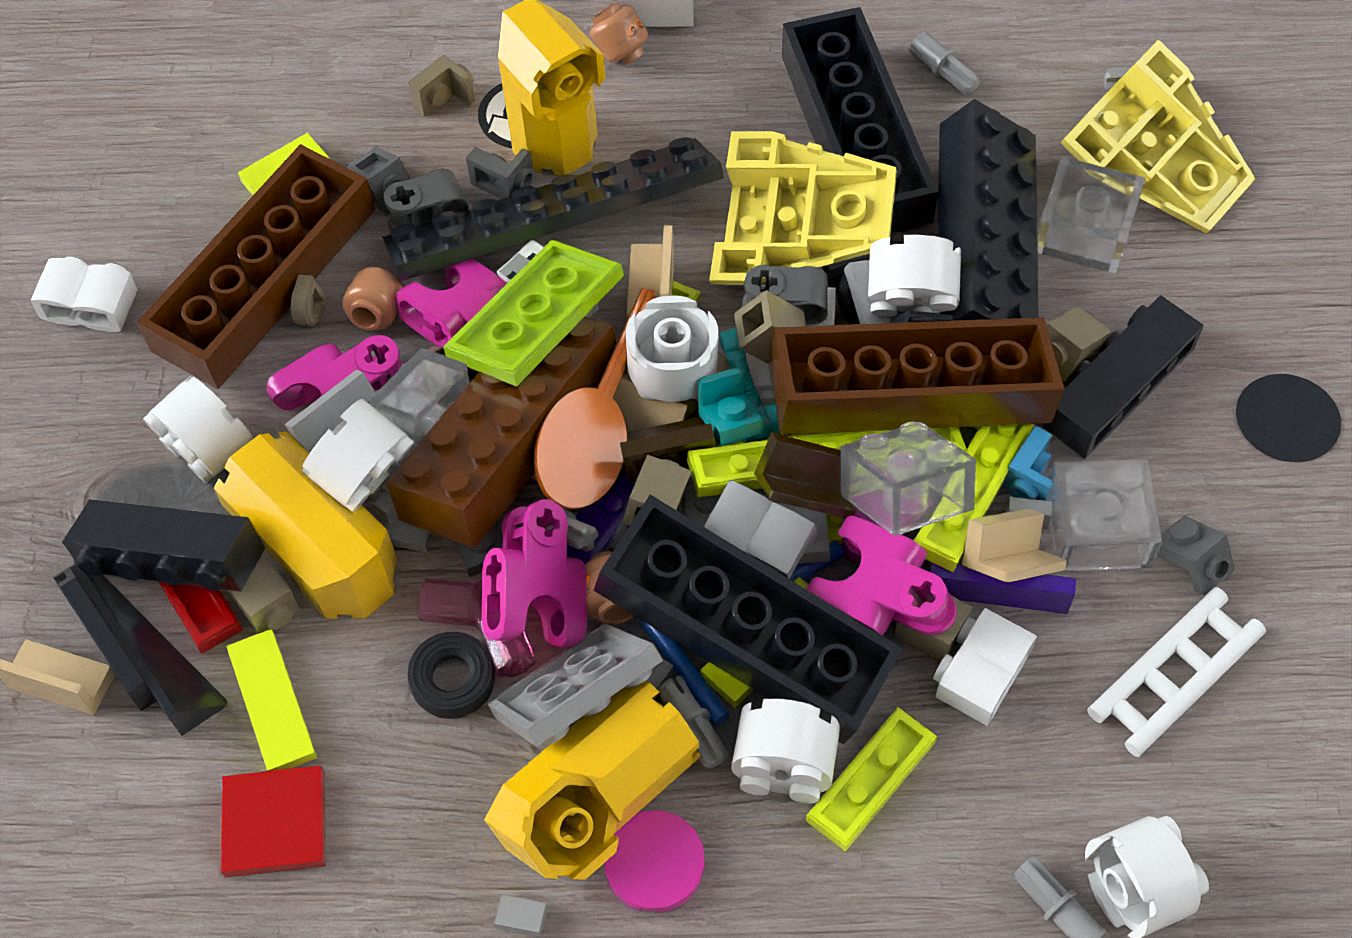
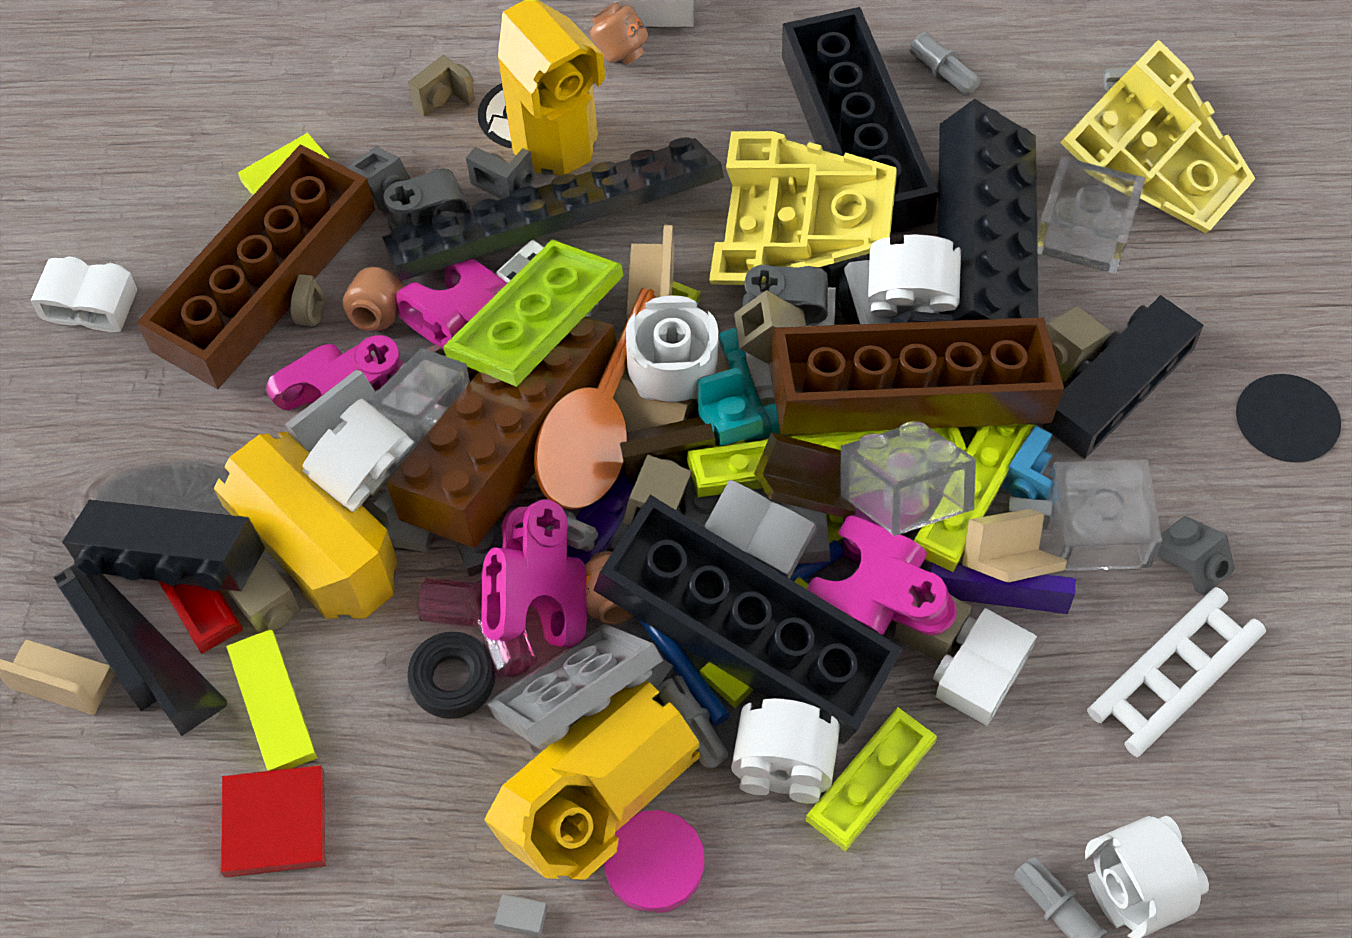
white brick [143,376,254,484] -> none

